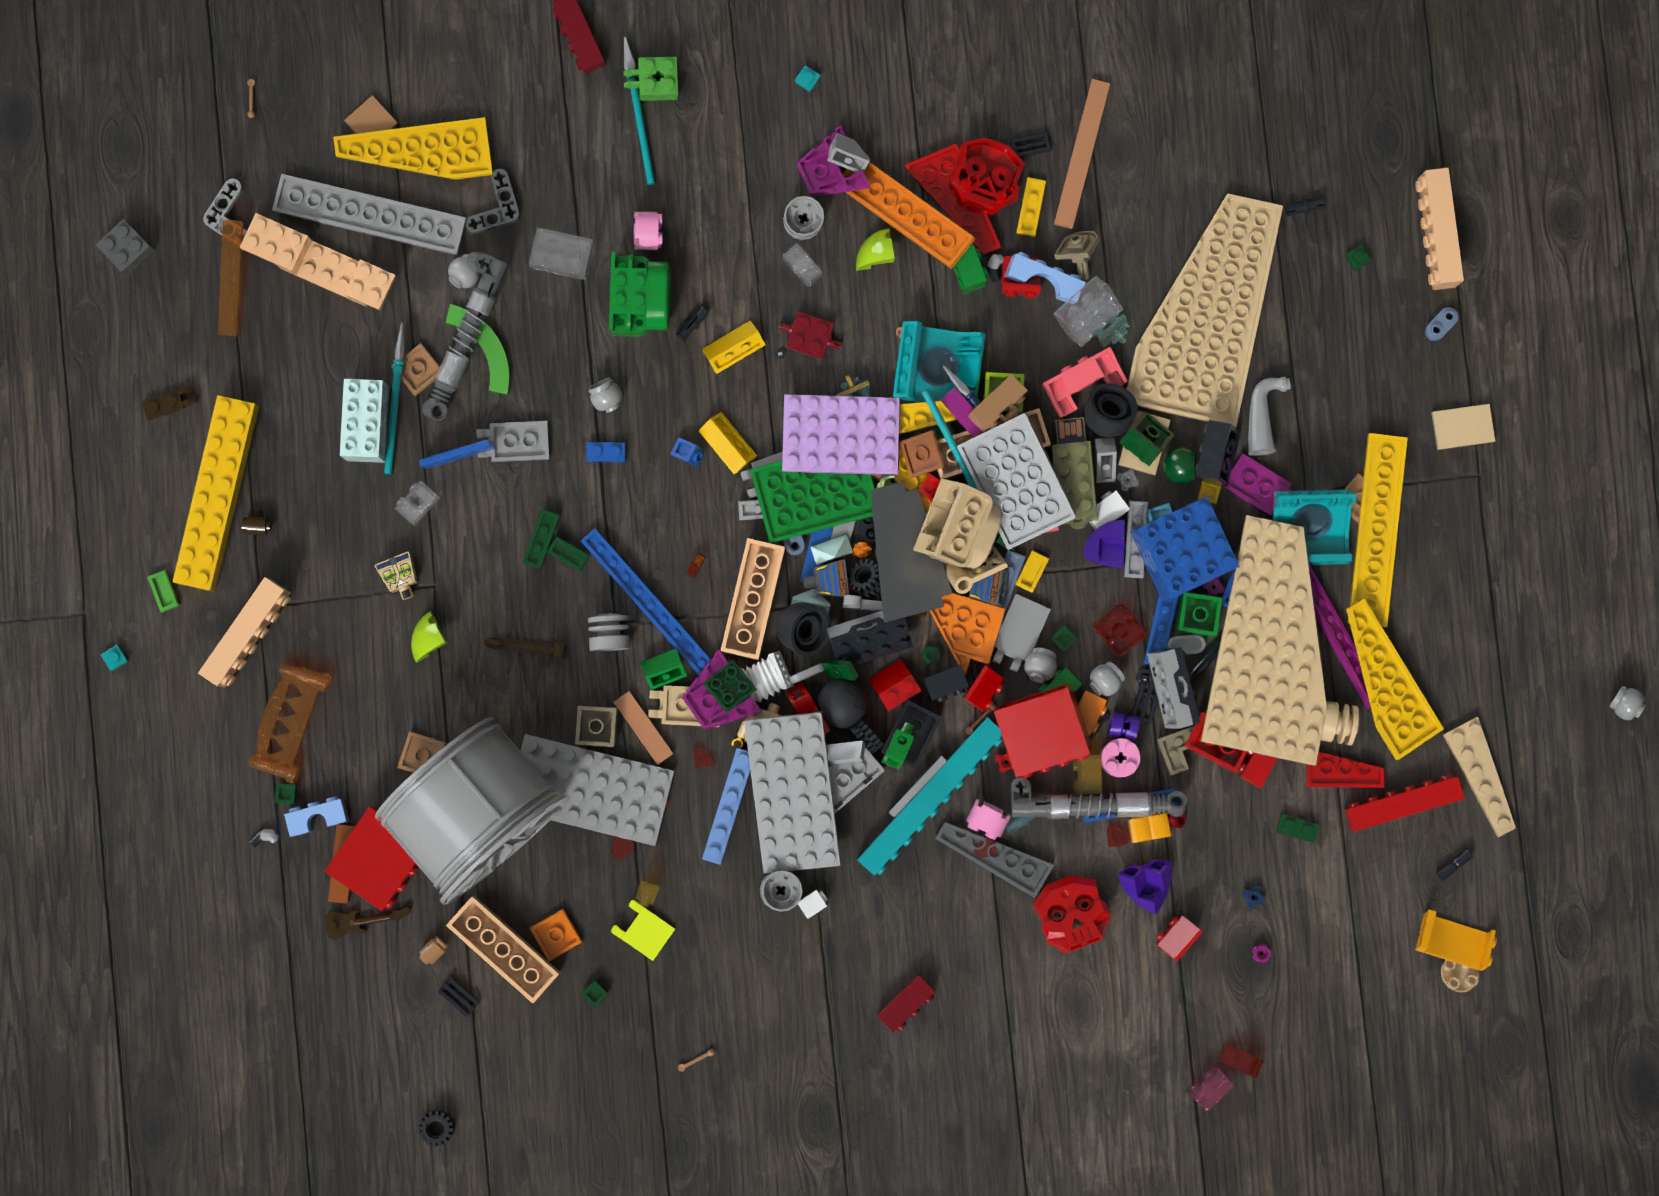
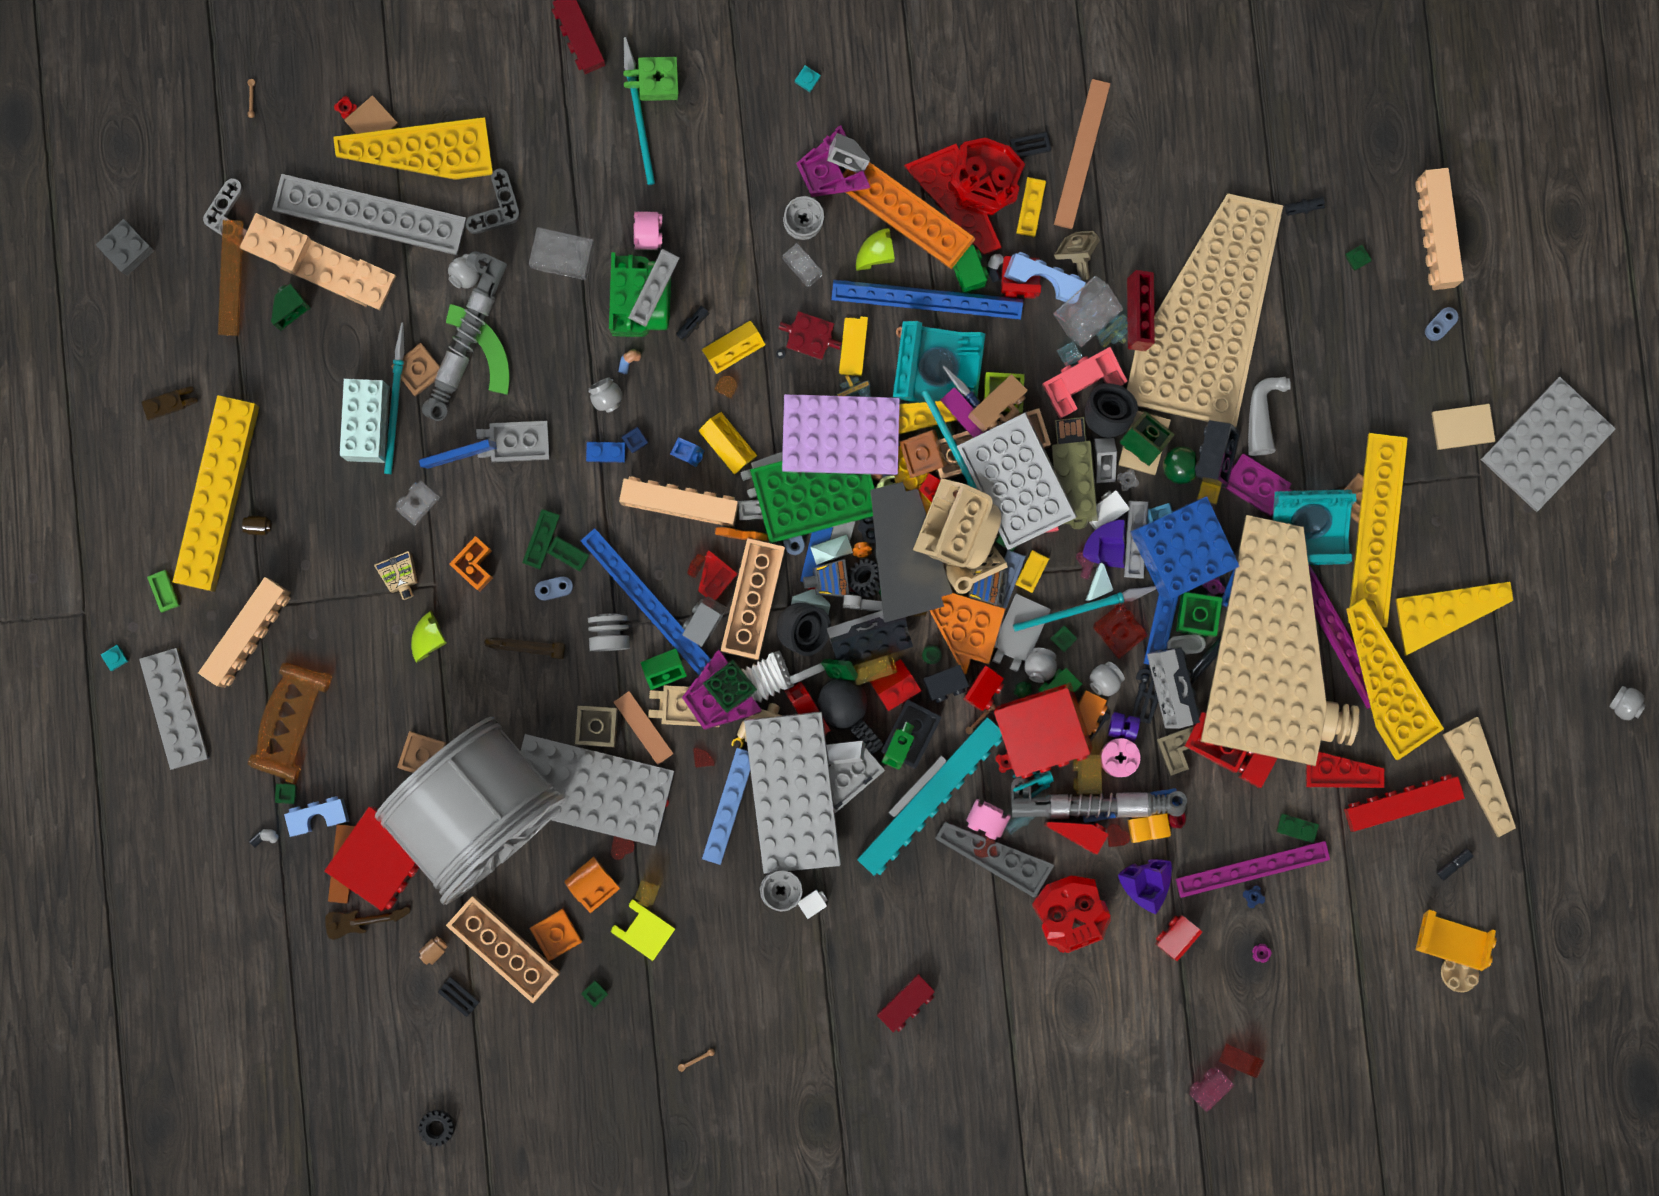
none -> light grey plate [139,648,209,770]
none -> dark green slope [271,284,311,331]
none -> red plate [334,96,357,119]
none -> orange brick [449,536,493,592]
none -> sand blue plate [535,577,573,601]
none -> orange brick [564,857,620,913]
none -> arm [618,349,641,374]
none -> light nougat brick [619,476,739,527]
none -> dark blue plate [622,427,648,454]
none -> light grey tile [628,249,679,327]
none -> brick [682,596,727,647]
none -> red wing [698,551,737,600]
none -> clear orange tile [714,376,737,399]
none -> orange tile [715,527,769,542]
none -> blue plate [832,280,1023,319]
none -> yellow panel [839,316,868,377]
none -> clear yellow brick [854,654,897,685]
none -> teal piece [1013,586,1156,632]
none -> dark green plate [1013,681,1032,698]
none -> teal plant [1013,770,1054,798]
none -> red slope [1044,821,1109,854]
none -> clear light blue plate [1056,342,1083,366]
none -> clear pink arm [1076,551,1094,580]
none -> light aqua slope [1086,563,1113,601]
none -> dark red brick [1127,270,1155,352]
none -> magenta plate [1175,841,1330,898]
none -> yellow wing [1395,582,1513,656]
none -> light grey plate [1480,377,1615,512]

